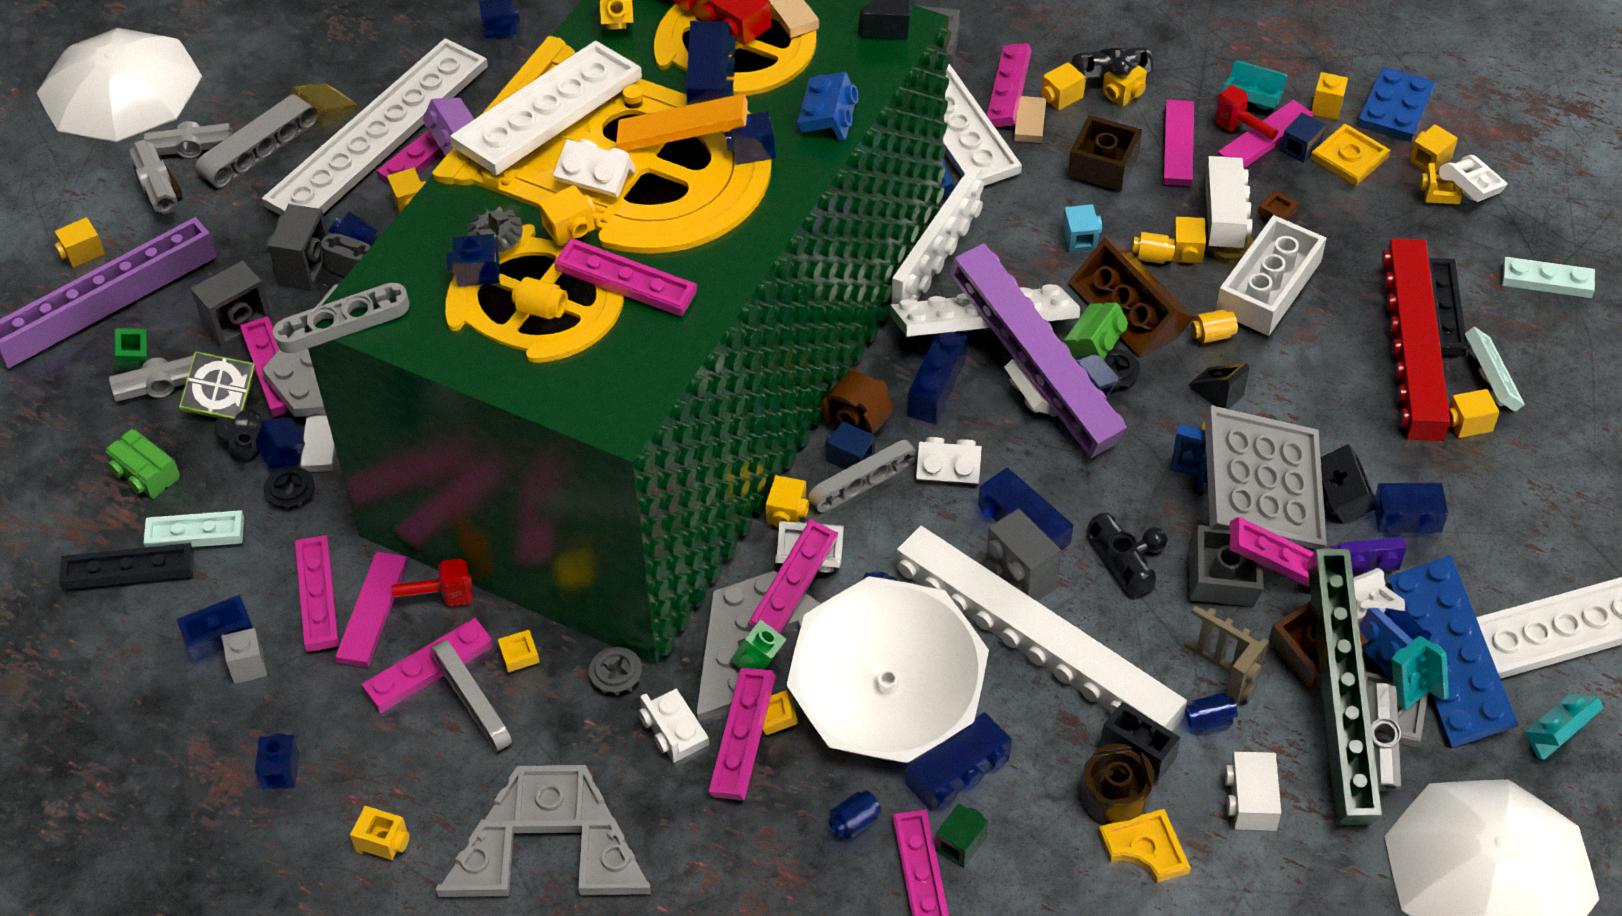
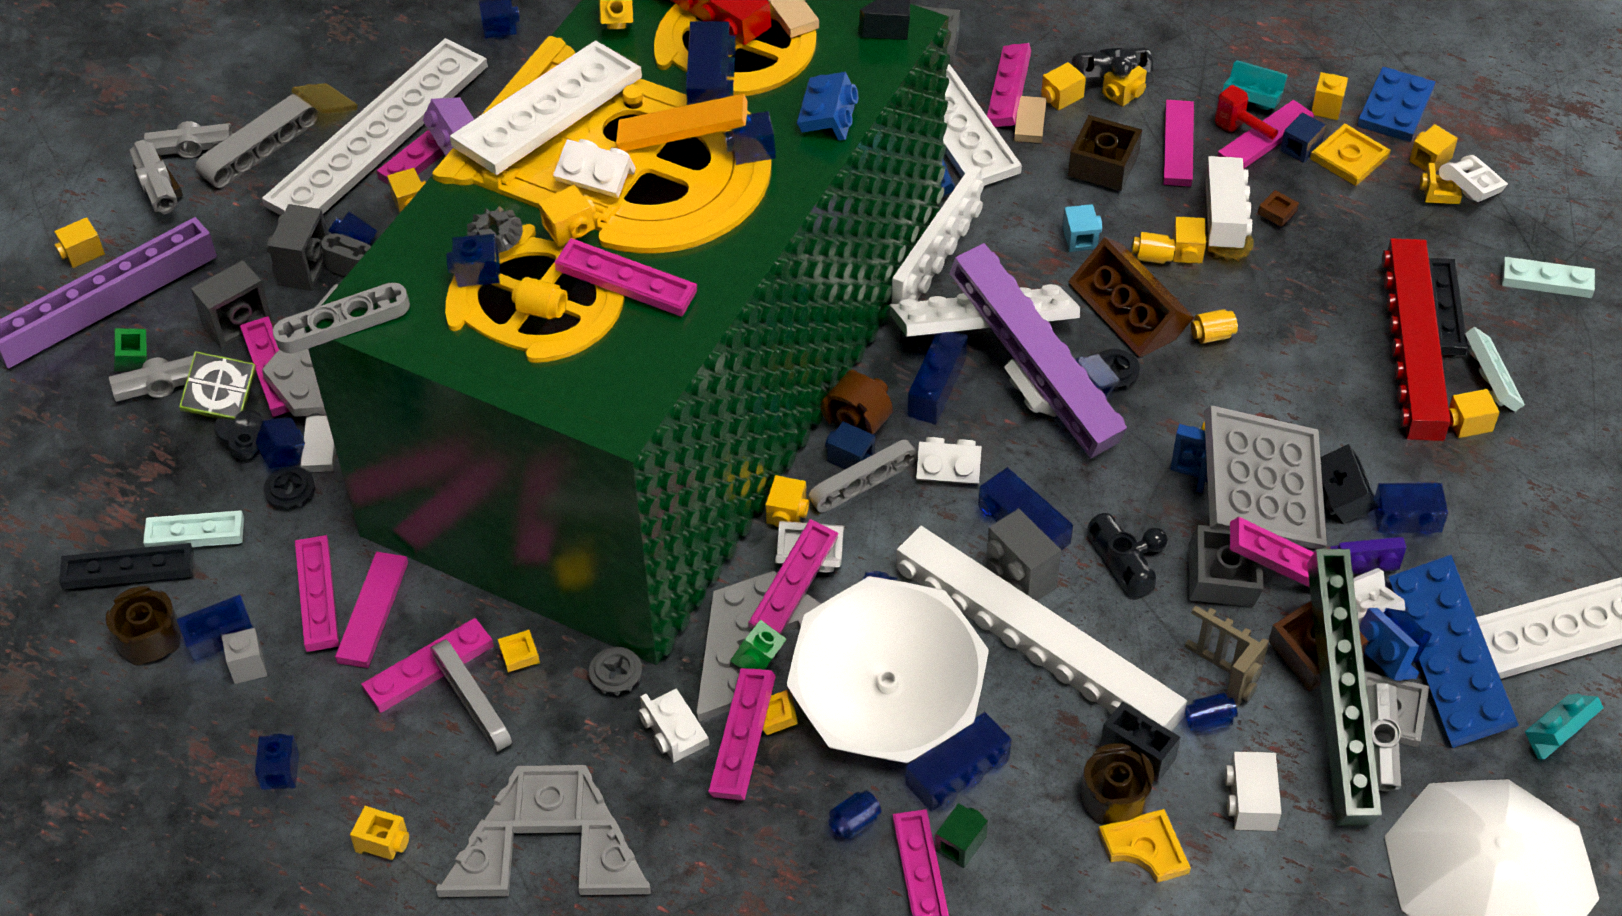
white piece [36,28,202,142] -> none
bright green brick [105,429,180,499] -> none
red piece [392,558,473,608] -> none
bright green brick [1063,302,1128,364] -> none
black slope [1189,363,1250,409] -> none
white brick [1216,215,1327,336] -> none
teal bracket [1391,636,1449,710] -> none
none -> dark brown brick [106,586,181,665]

